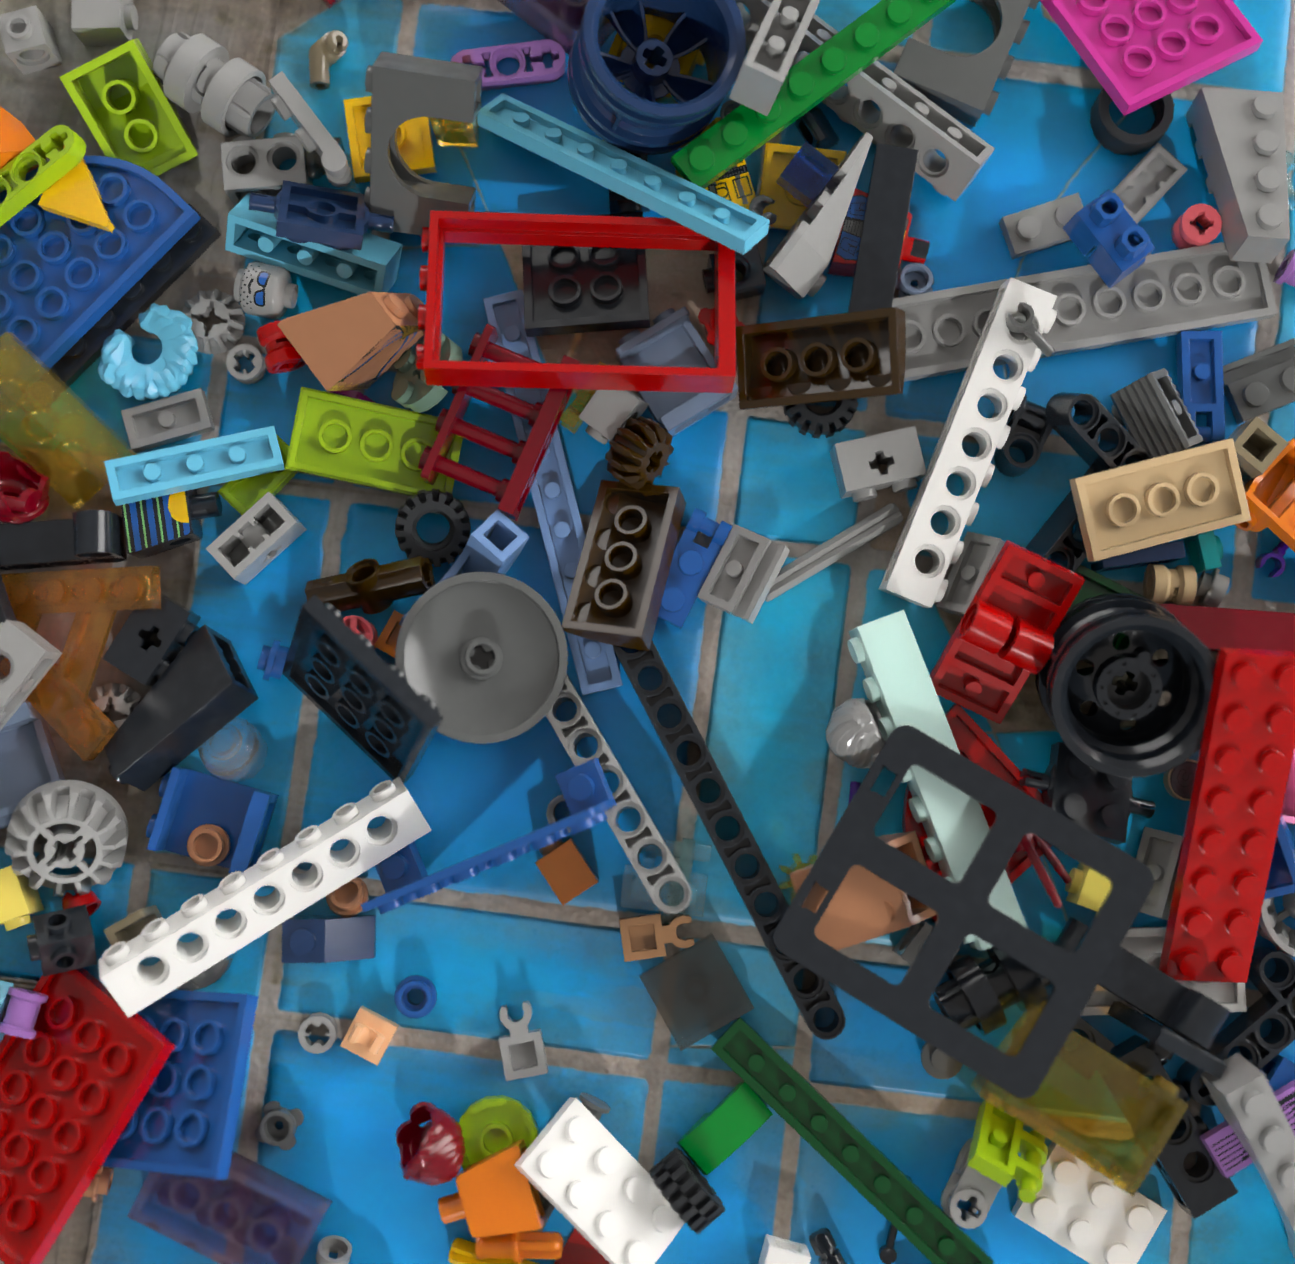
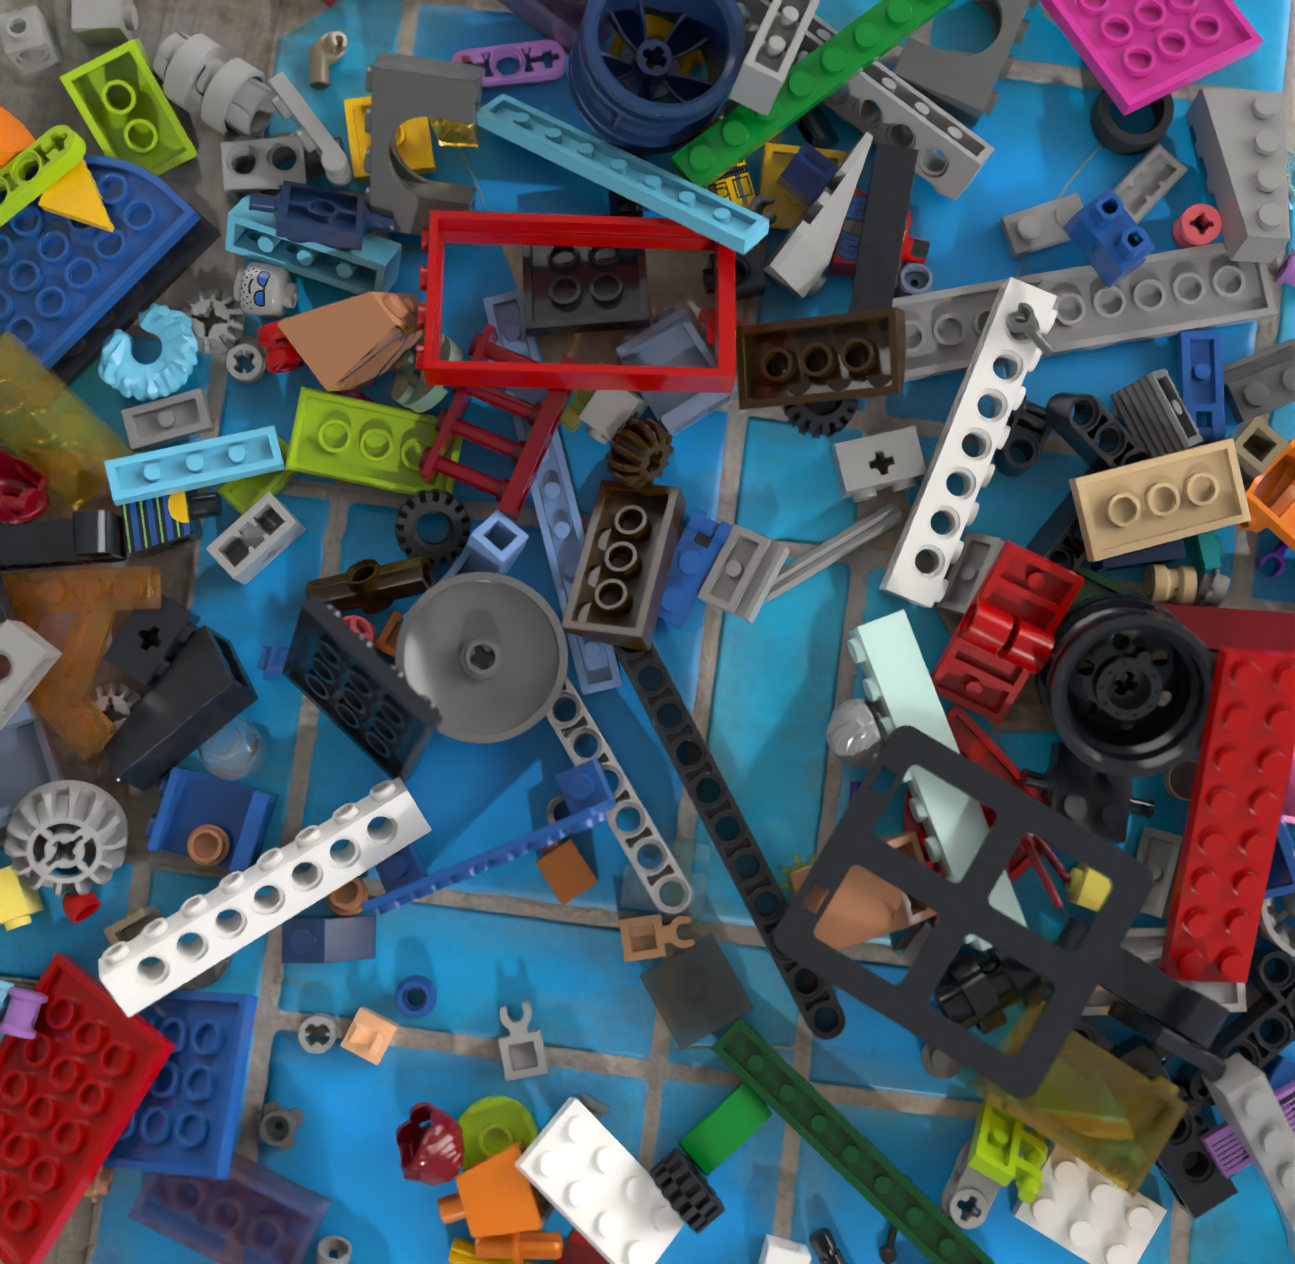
black brick [26,905,97,977] -> none

